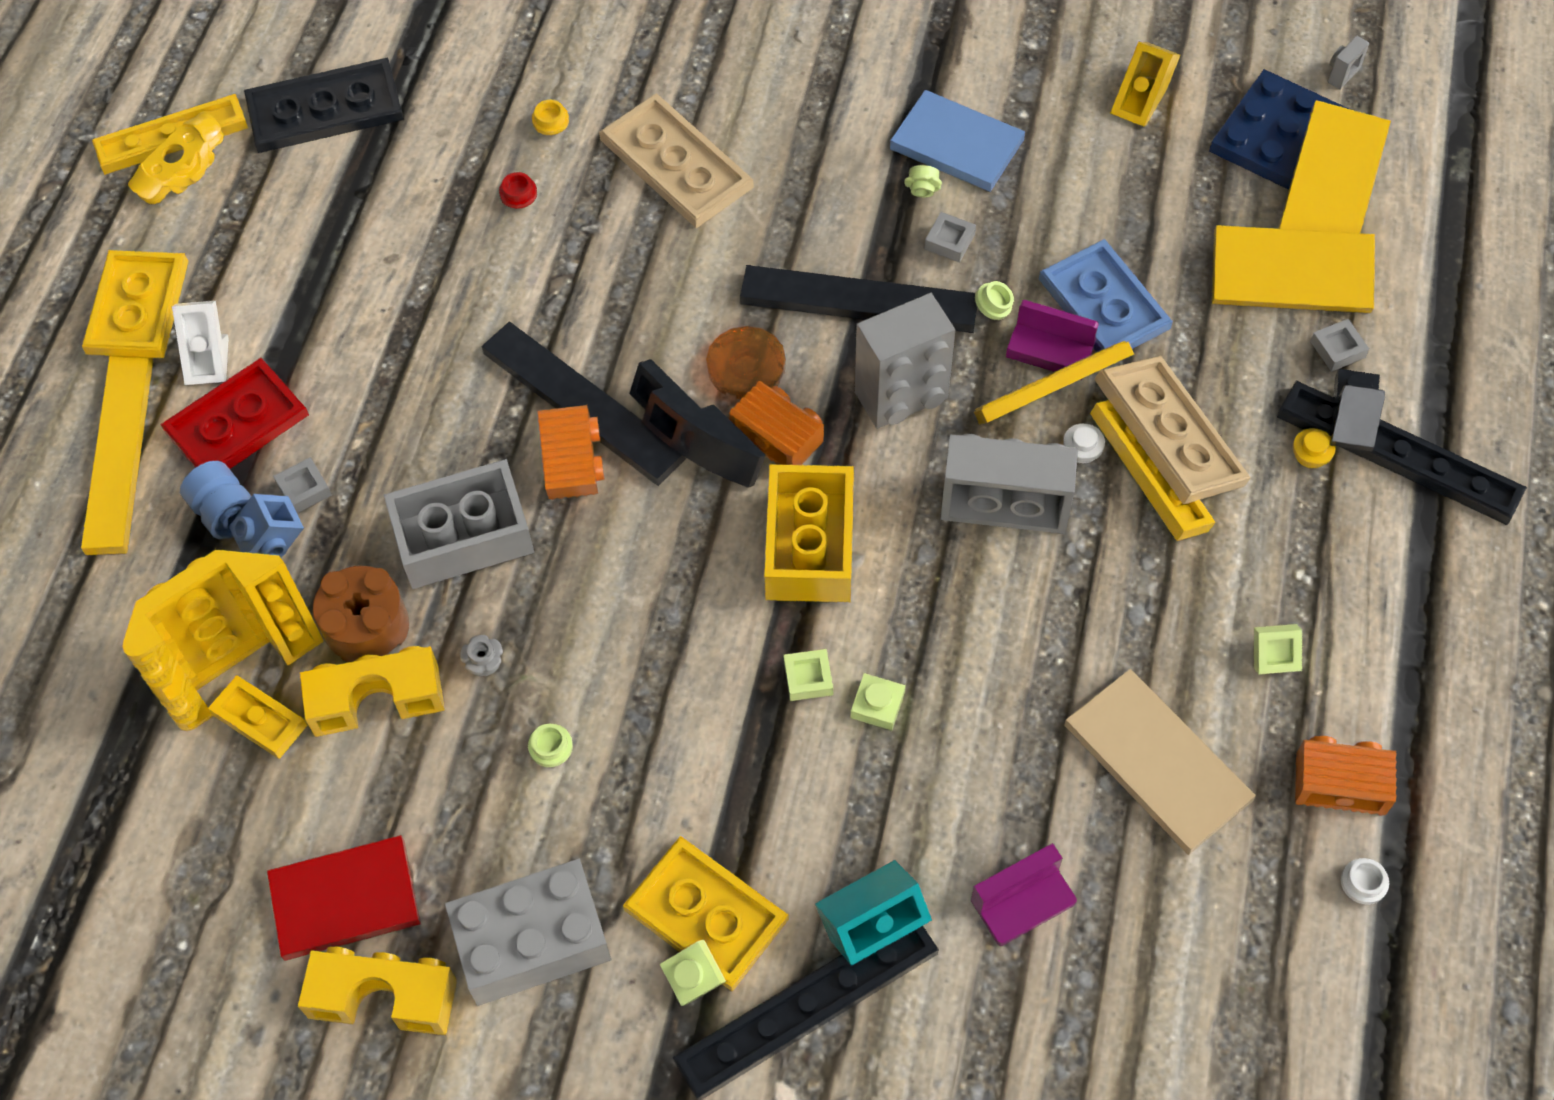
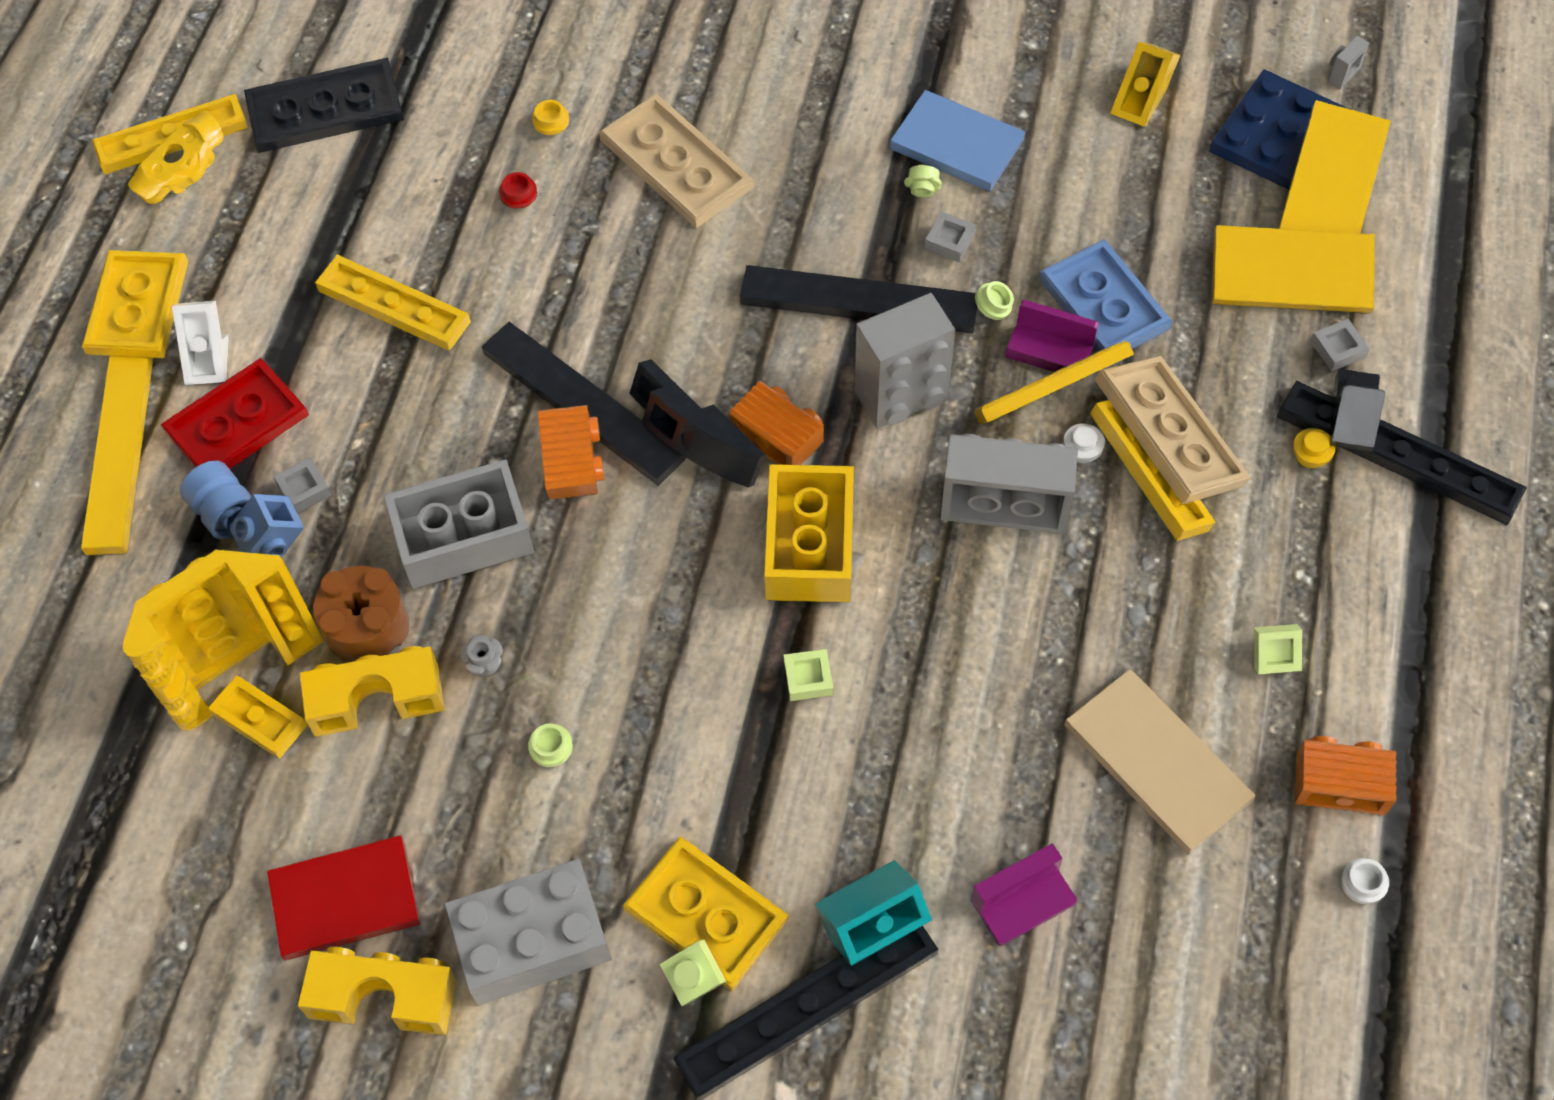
clear orange tile [706,326,786,399] -> none
yellowish green plate [850,673,906,730] -> none
none -> yellow plate [315,254,471,351]

